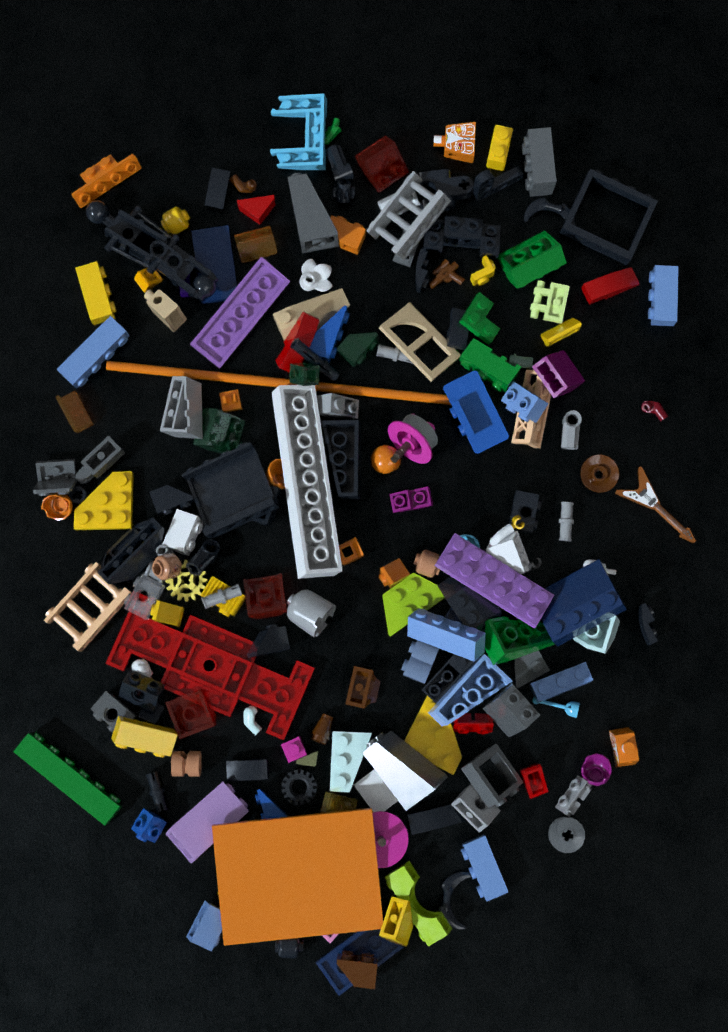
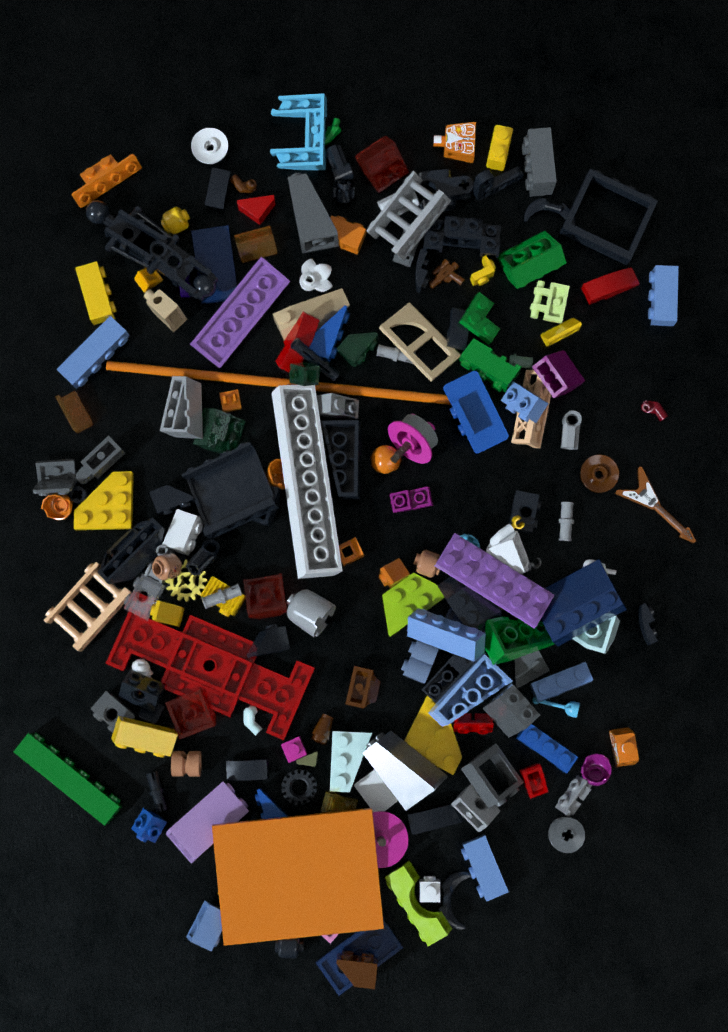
yellow slope [379,897,413,947] -> none
none -> white dish [191,128,228,164]
none -> white brick [419,876,440,902]
none -> blue arch [516,724,578,773]

